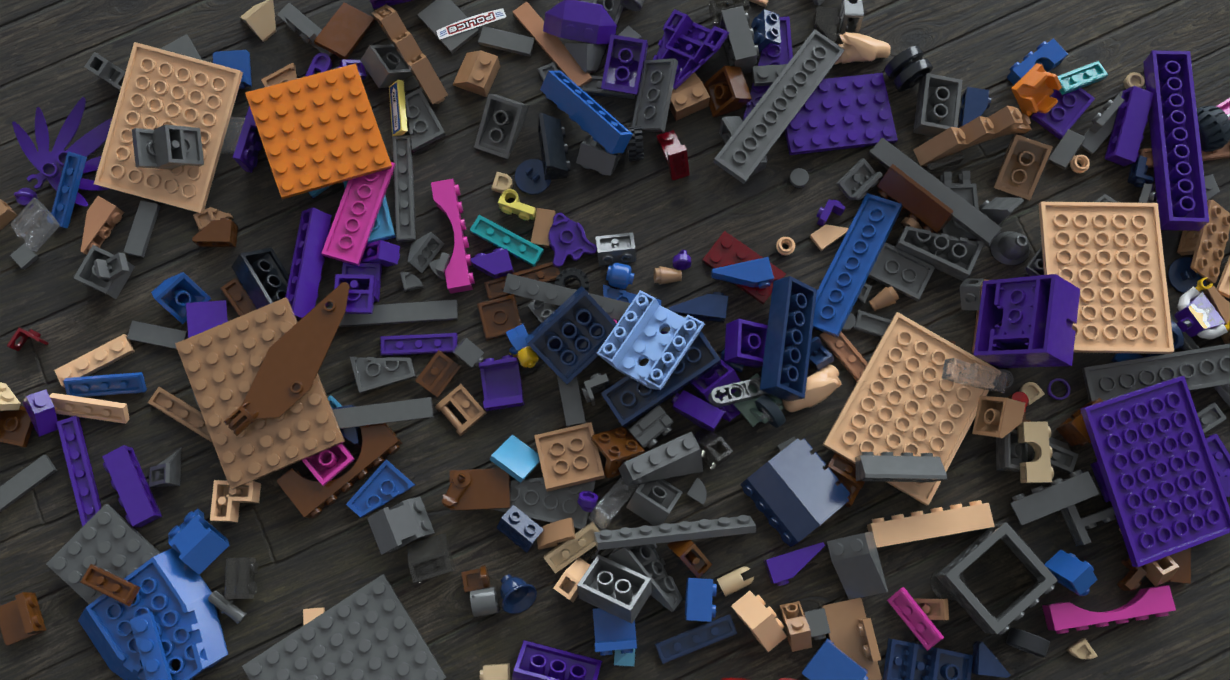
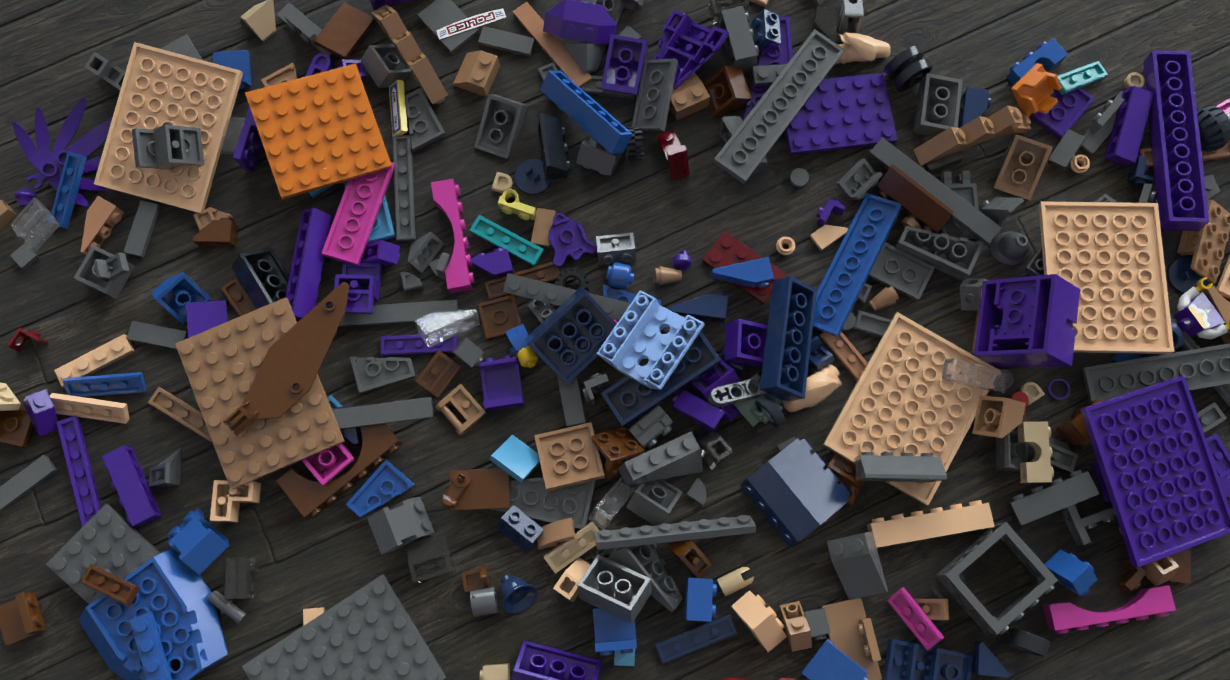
dark purple tile [577,491,598,512] -> none
dark purple slope [764,542,825,586] -> none
tan tile [1066,638,1097,659] -> none
none -> clear slope [415,309,480,348]

